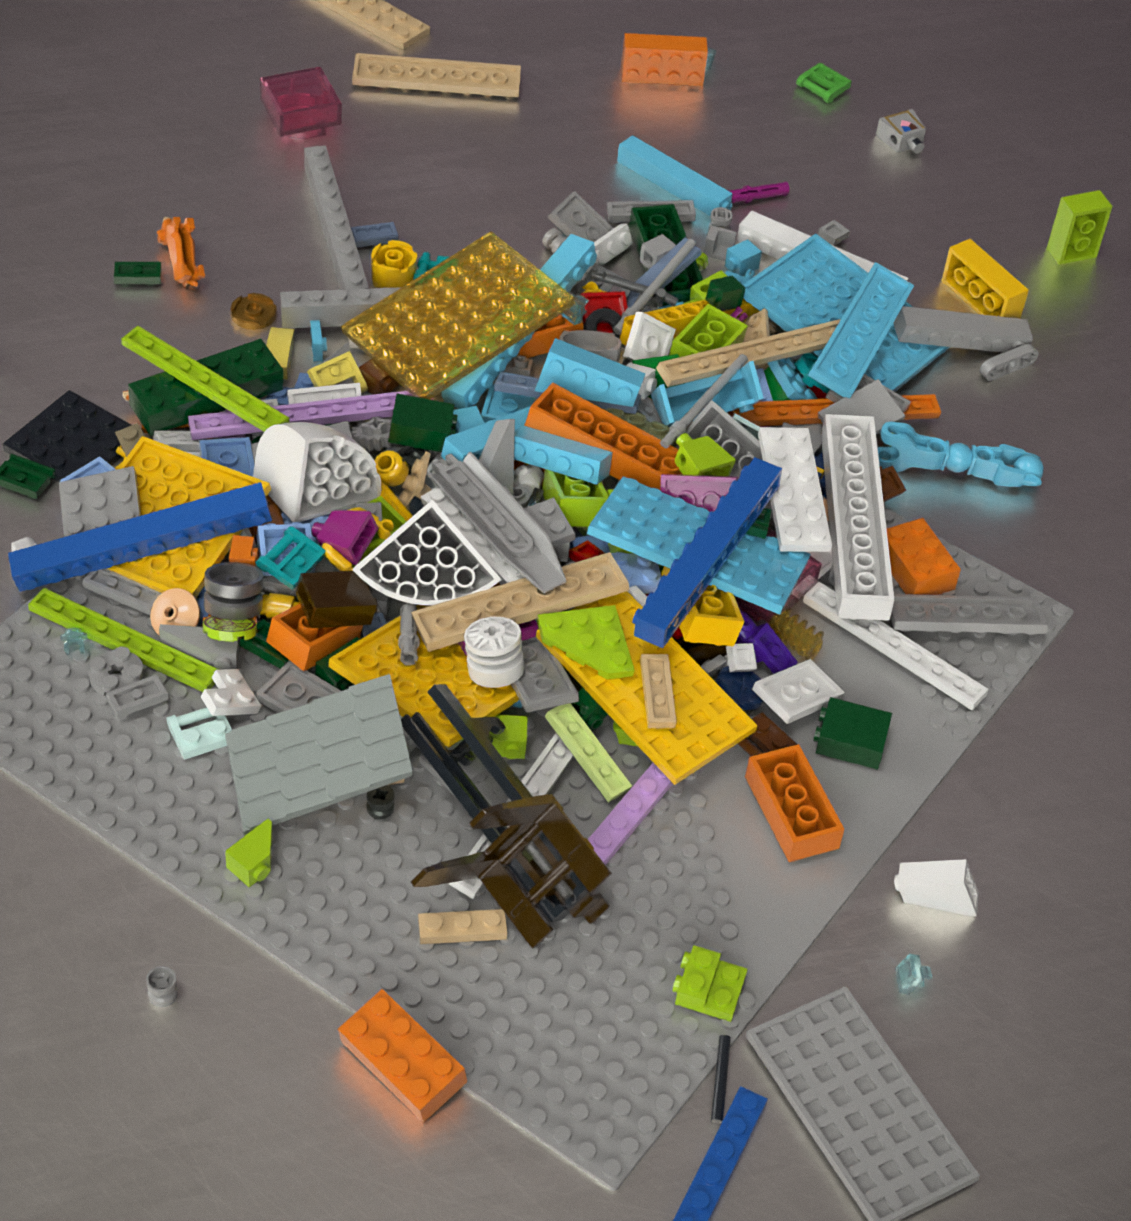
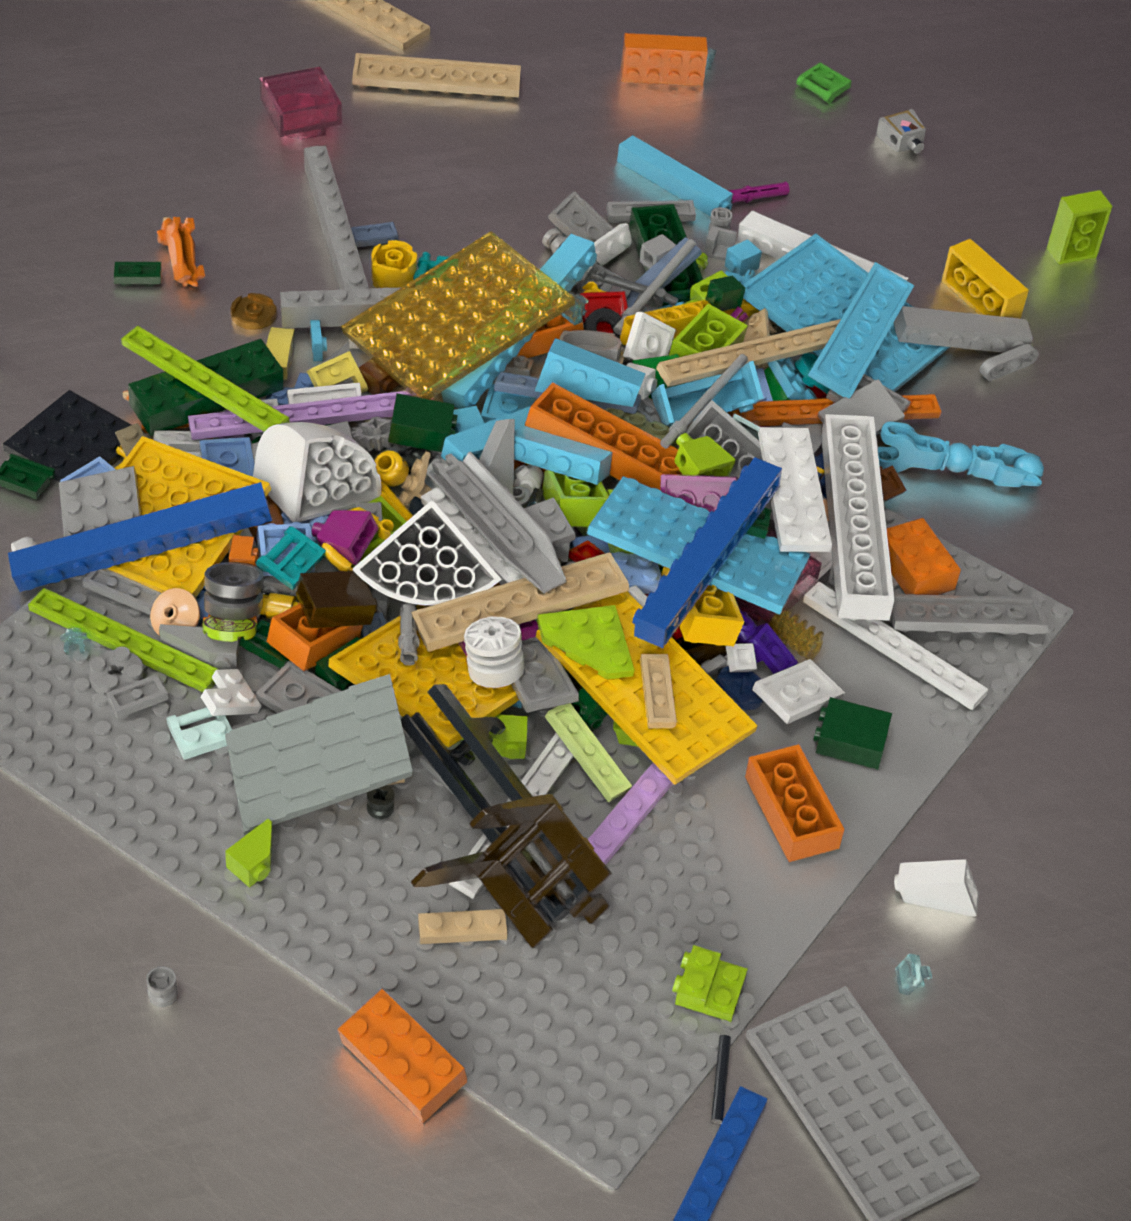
reddish brown plate [738,712,798,756] -> none
light grey plate [818,220,850,246] -> none

